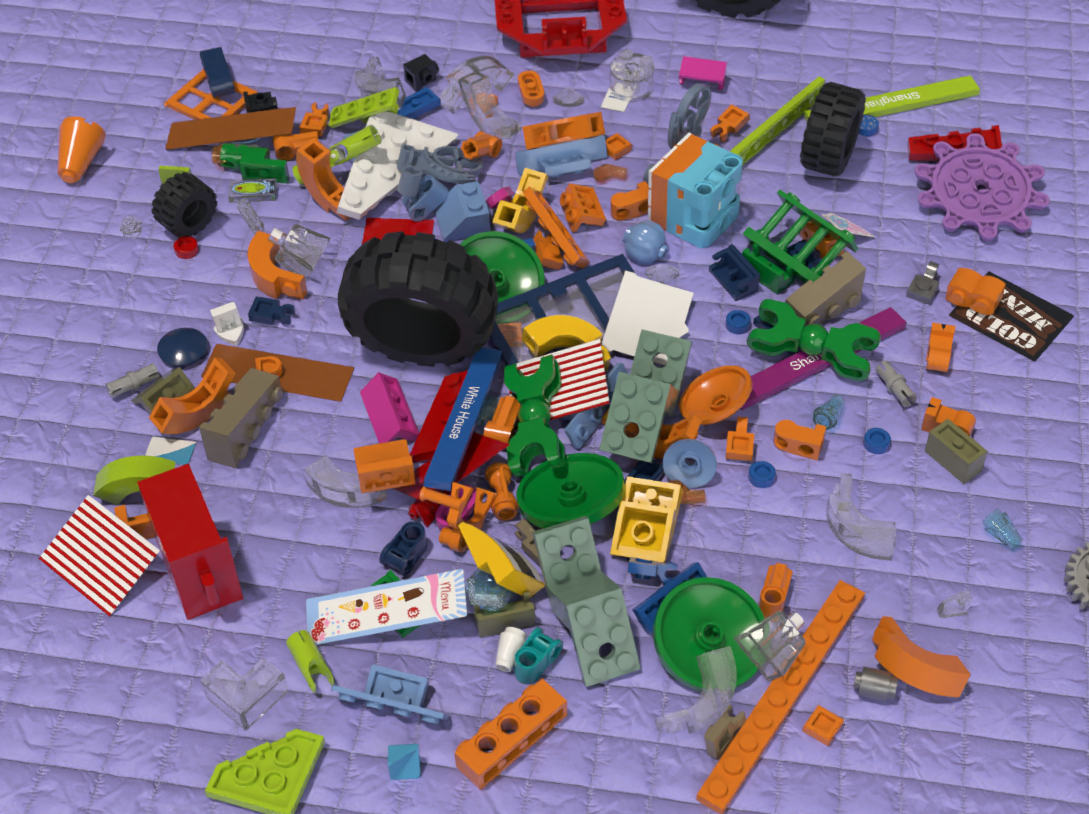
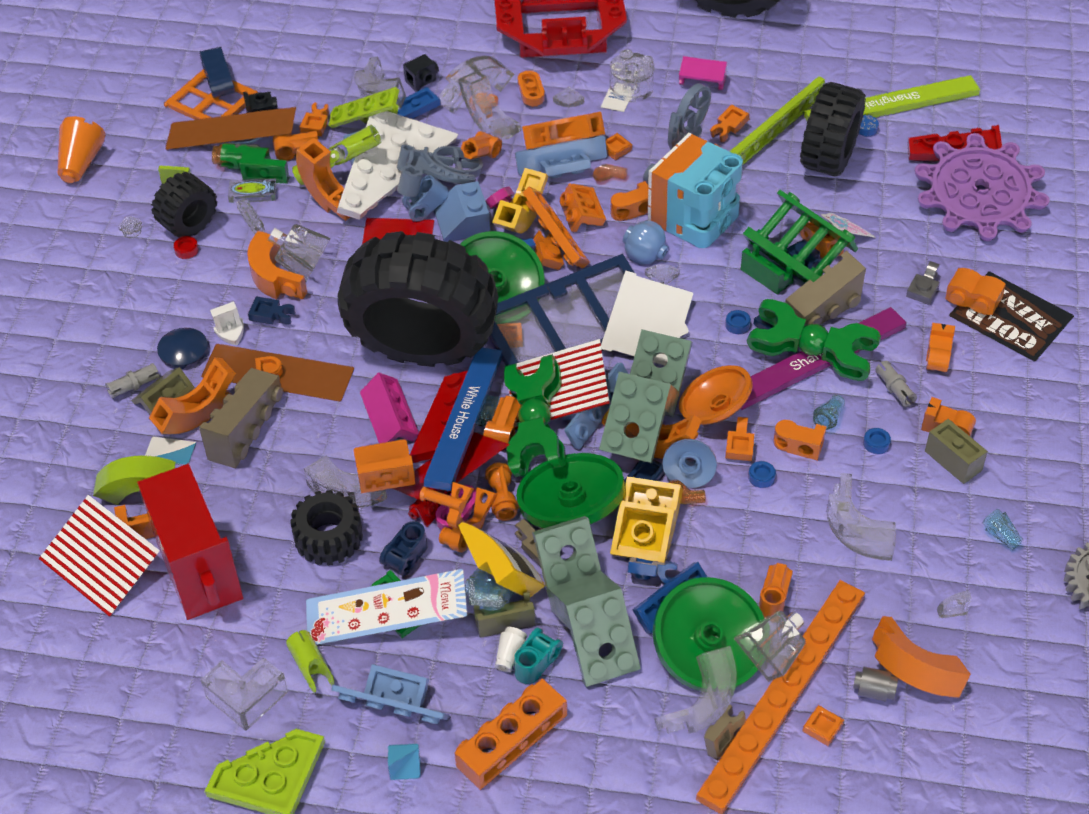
yellow arch [521,315,611,372] -> none
dark blue hinge [709,244,760,301] -> none
none -> black tyre [290,490,363,565]

